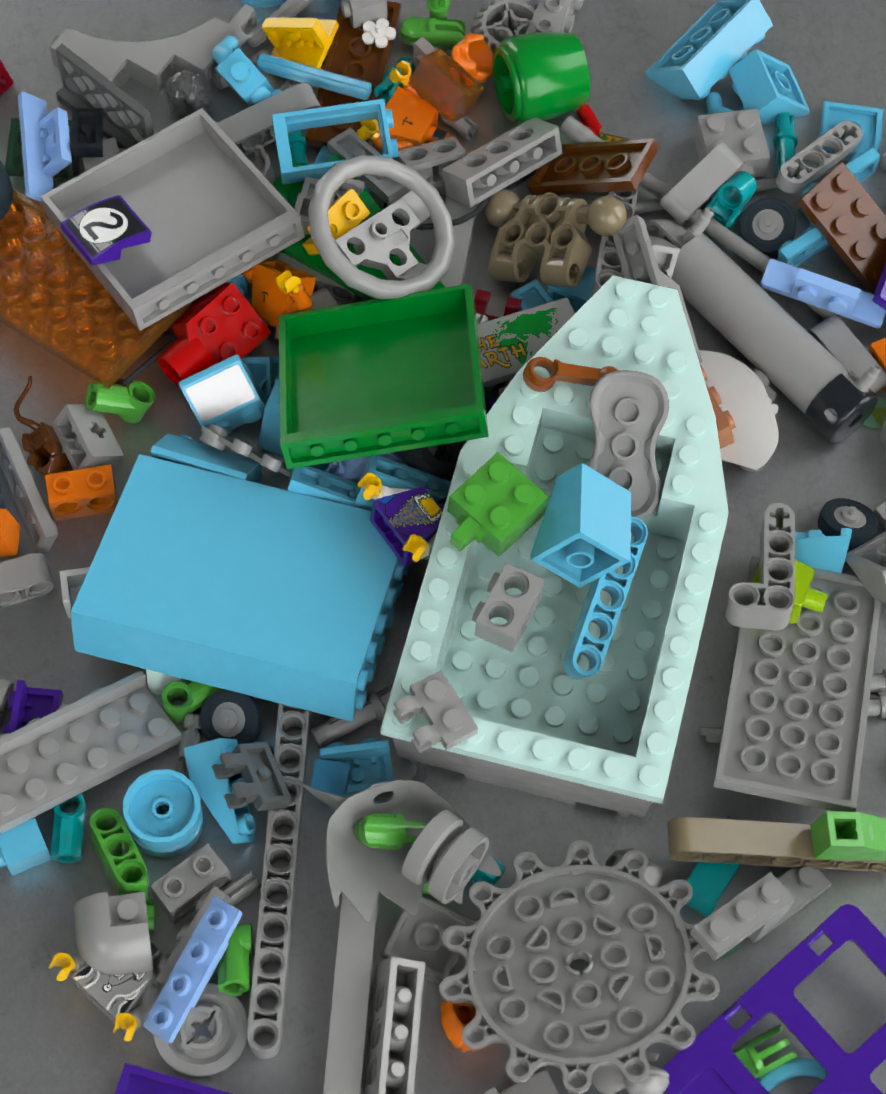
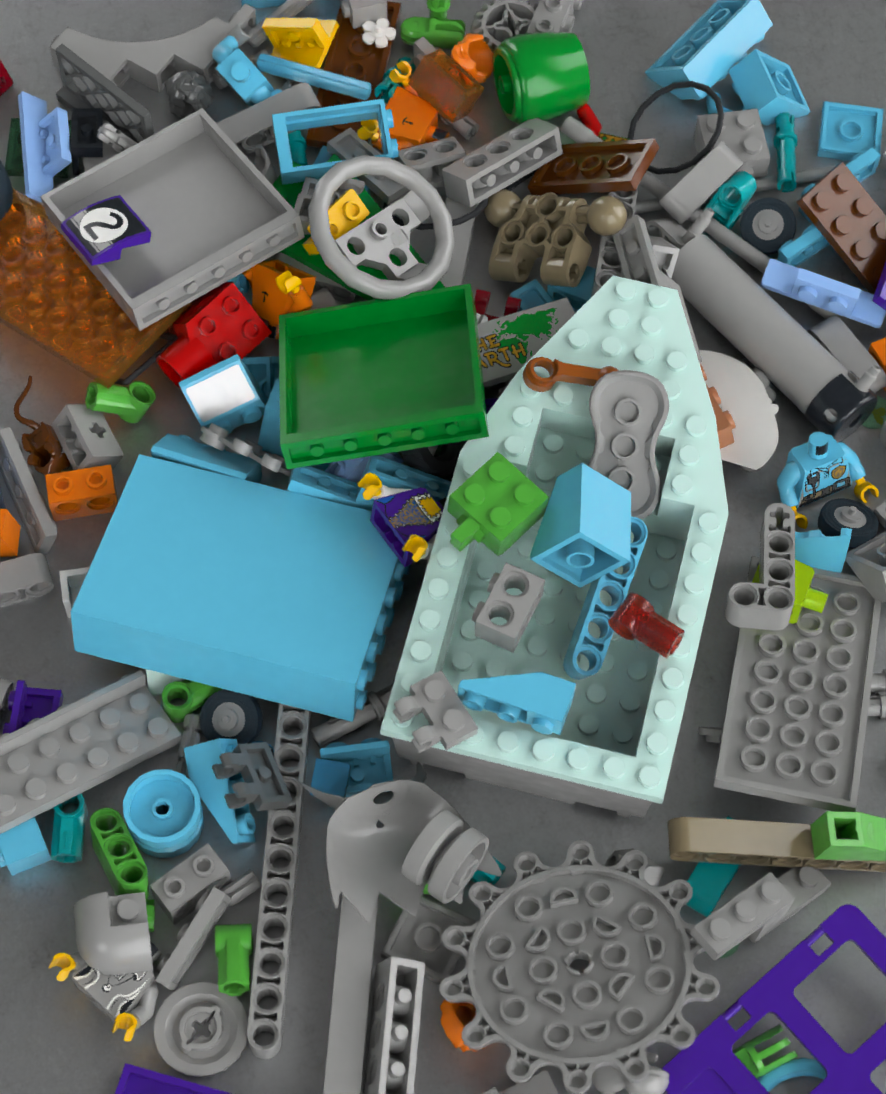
light blue bracket [143,896,242,1043] -> none
bright green arm [354,813,429,850] -> none
light grey beam [776,121,863,194] -> none
none -> light grey axle [97,123,137,153]
none -> medium azure slope [458,672,576,735]
none -> clear red piece [608,592,685,658]
none -> black piece [628,81,724,175]
none -> medium azure torso [777,432,879,529]

